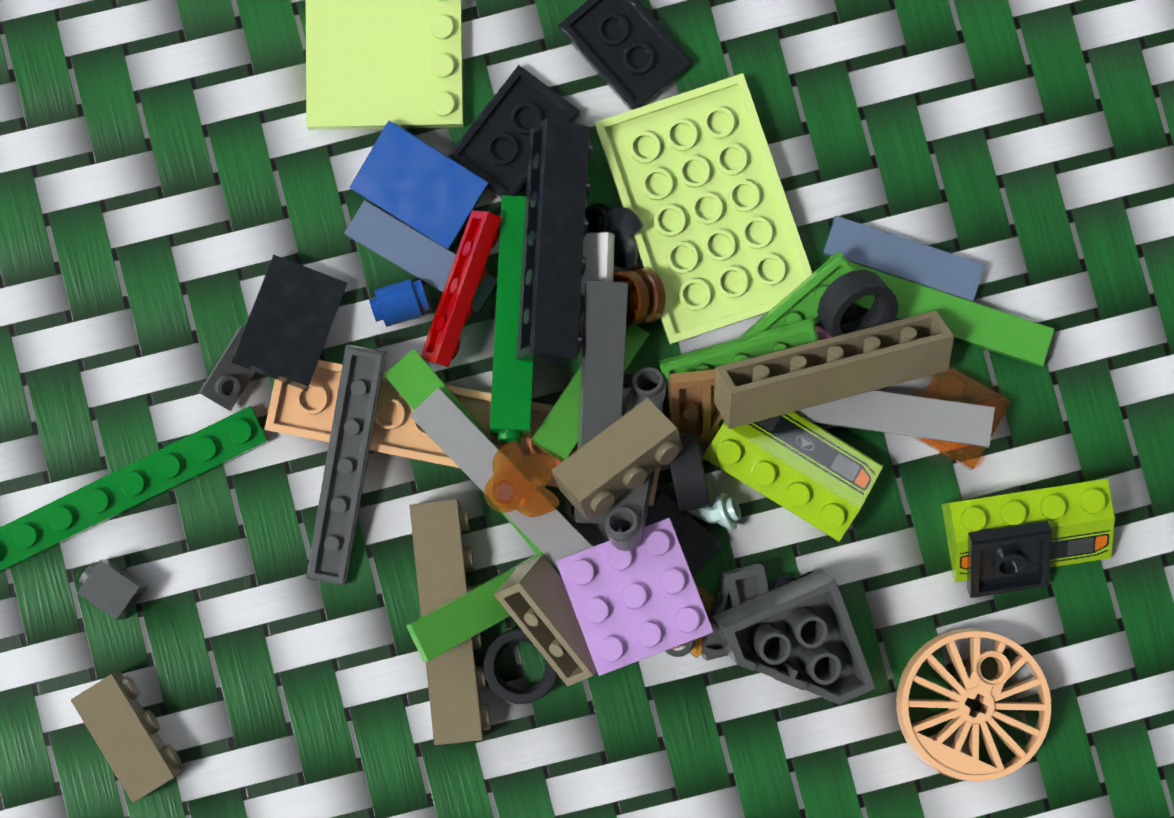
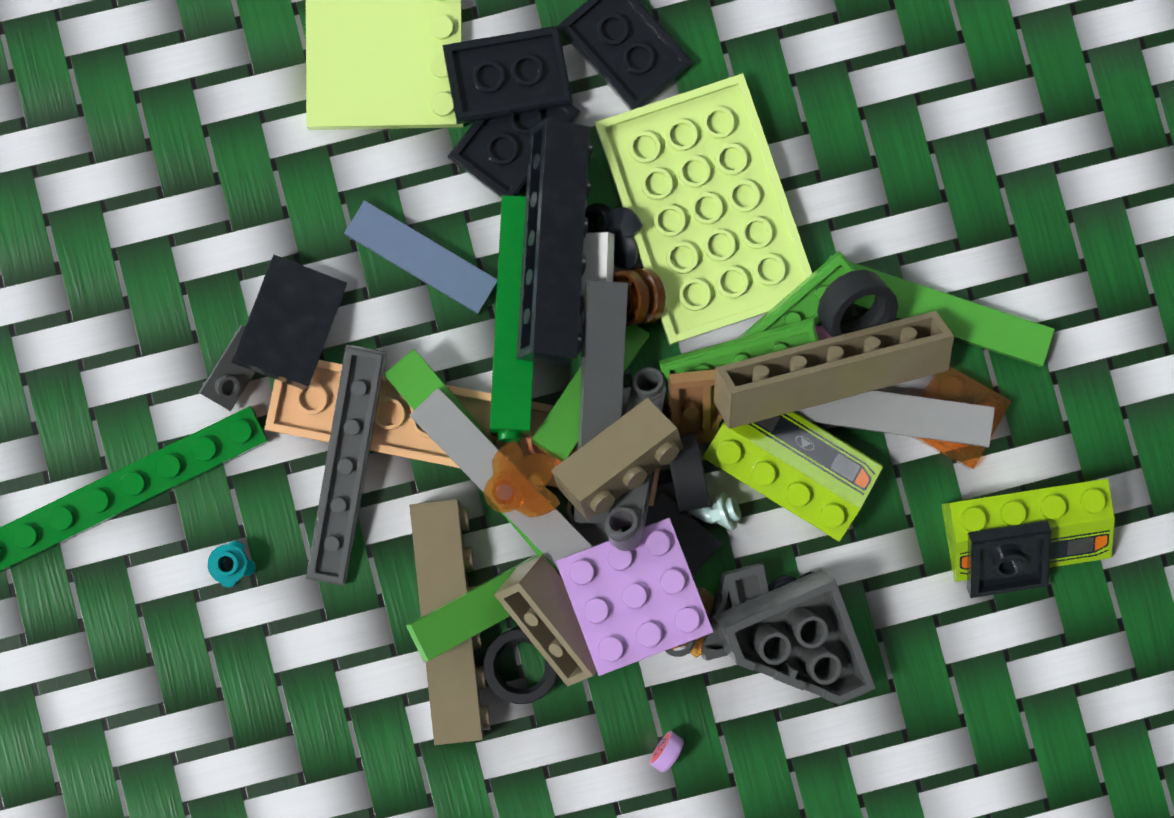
dark tan brick [71,672,182,803] -> none
dark grey brick [77,560,148,620] -> none
blue tile [349,120,490,250] -> none
blue brick [369,279,430,327] -> none
red plate [421,210,502,367] -> none
sand blue tile [822,216,985,302] -> none
light nougat piece [896,628,1051,781] -> none
none -> teal brick [208,541,256,587]
none -> black tile [443,26,573,124]
none -> lavender tile [649,731,684,773]

